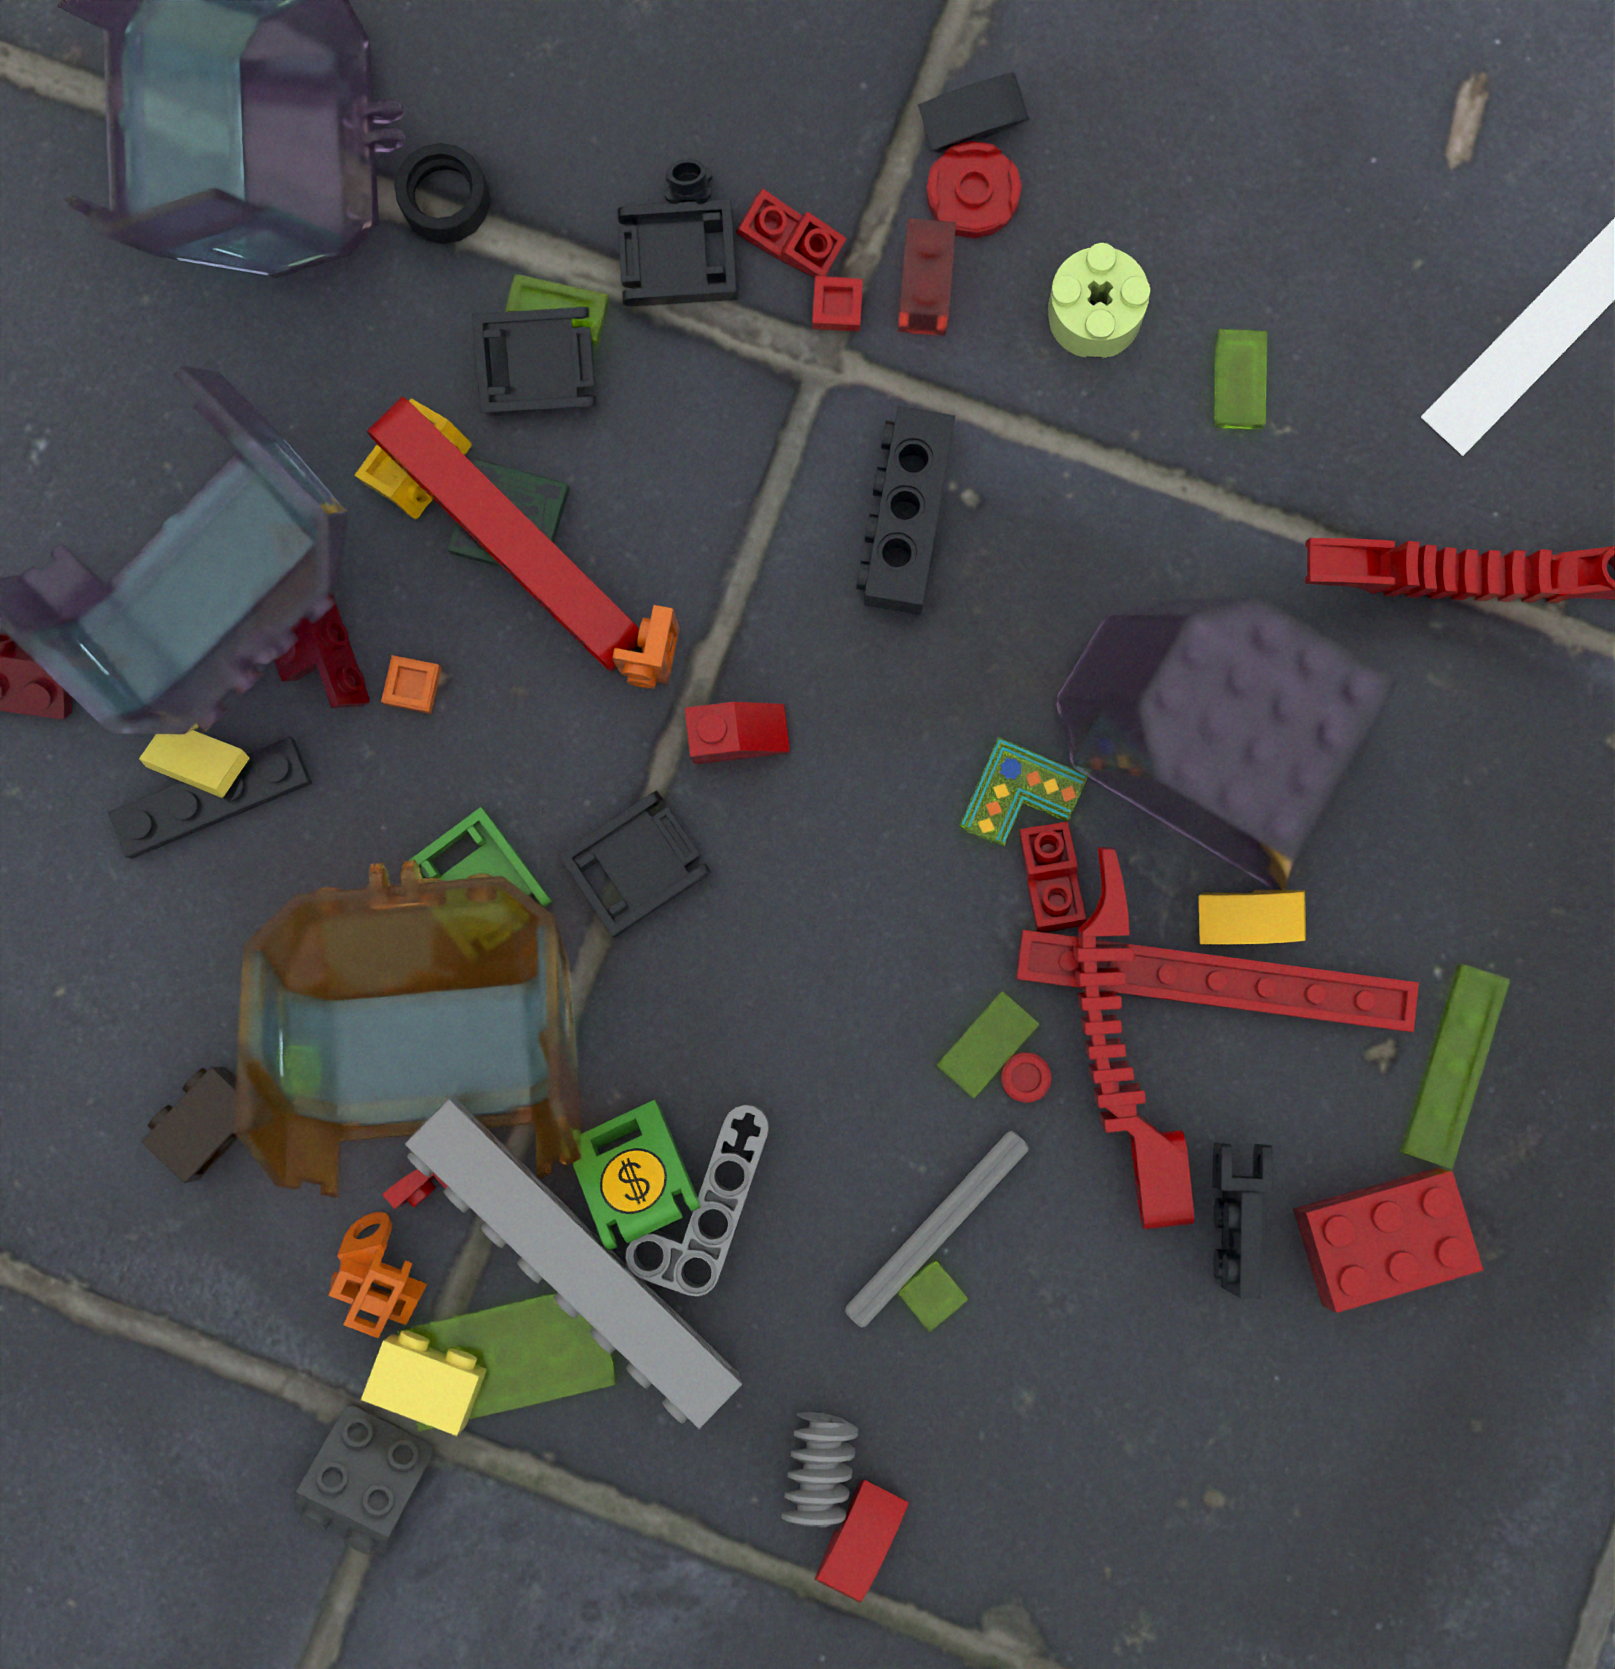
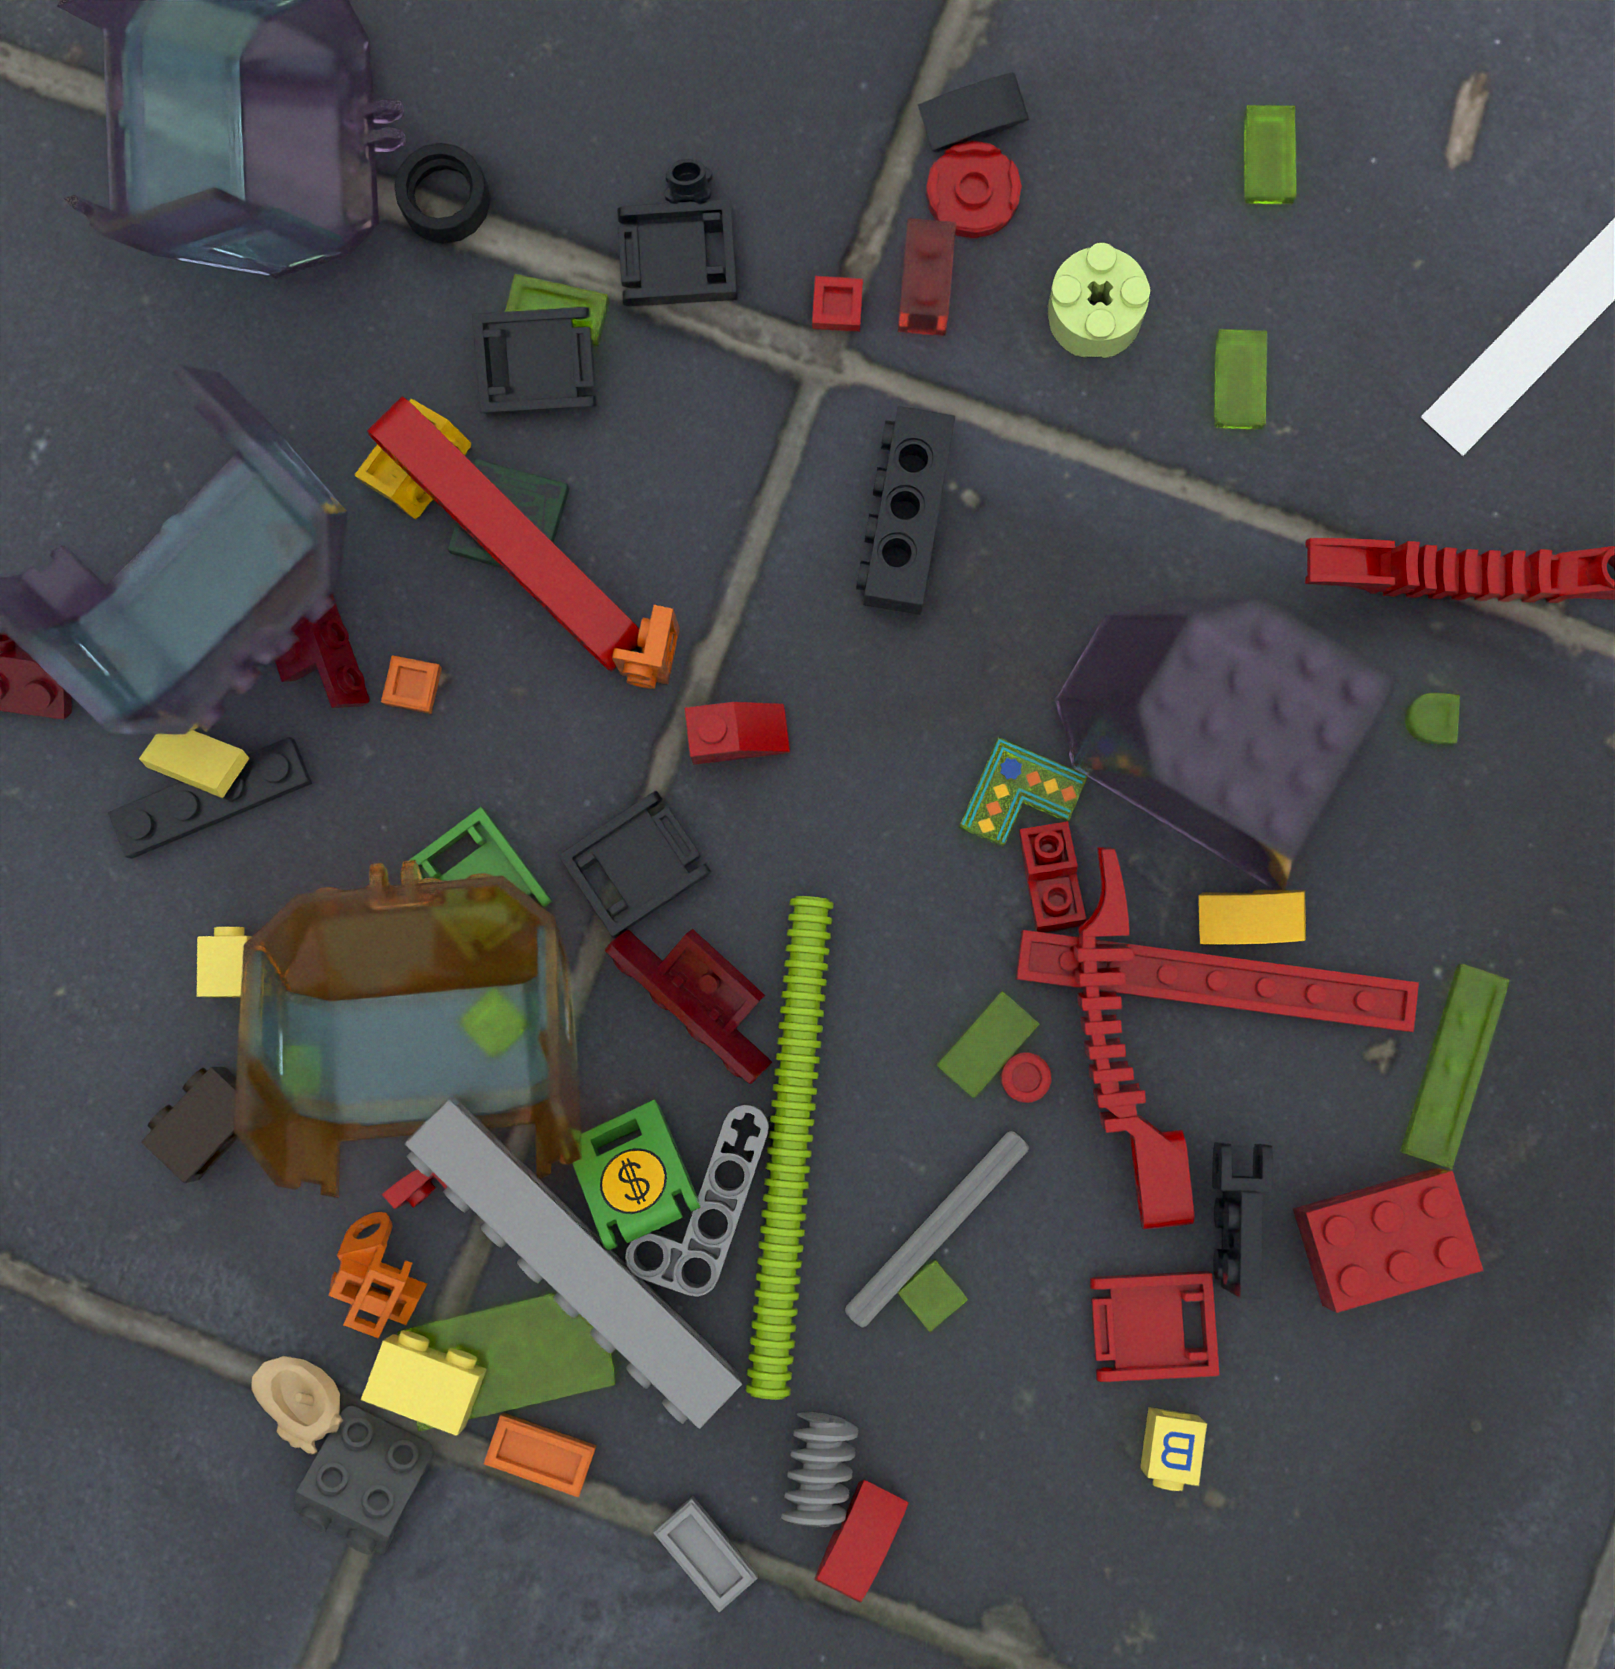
red slope [735,188,847,278] -> none
none -> light yellow brick [197,927,260,998]
none -> tan hat [252,1356,343,1454]
none -> clear neon green tile [458,987,531,1059]
none -> orange tile [483,1413,597,1498]
none -> dark red bracket [605,929,772,1084]
none -> light grey tile [653,1496,758,1612]
none -> lime piece [745,896,834,1400]
none -> red container [1090,1271,1220,1382]
none -> light yellow brick [1140,1407,1207,1491]
none -> clear neon green tile [1244,105,1296,204]
none -> clear neon green tile [1405,693,1460,745]

